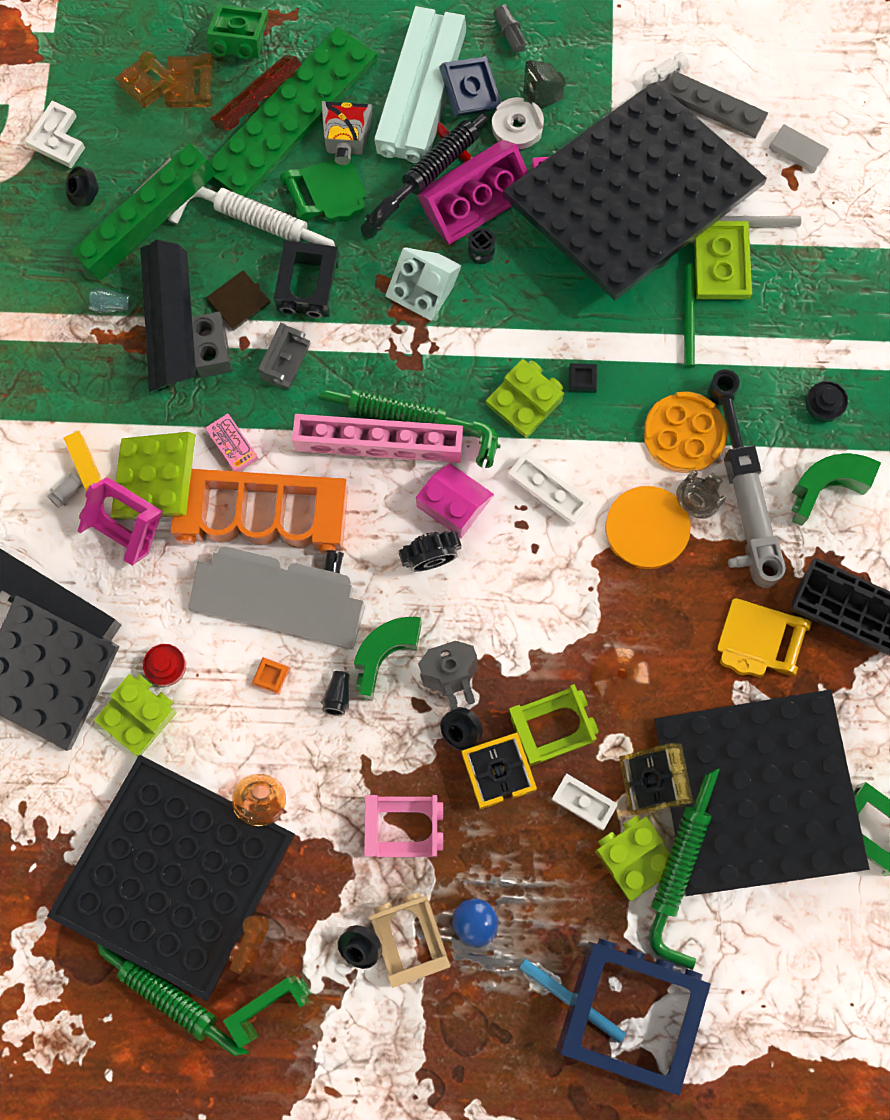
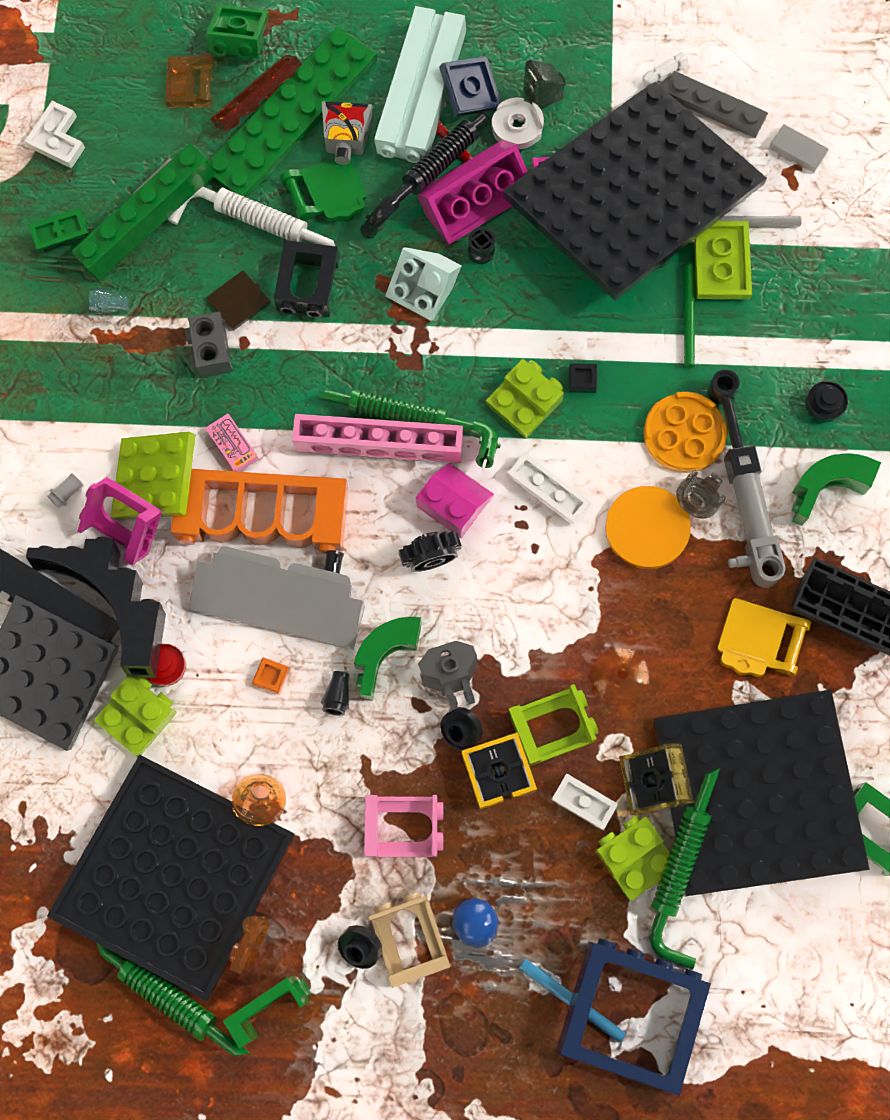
yellow piece [63,430,102,491] -> none
black plate [66,166,99,207] -> none
clear orange plate [115,51,179,108] -> none
black piece [140,239,196,395] -> none
dark grey hinge [258,322,311,390] -> none
dark grey axle [494,5,527,53] -> none
none -> black arch [26,537,166,678]
none -> green hinge [28,208,91,252]

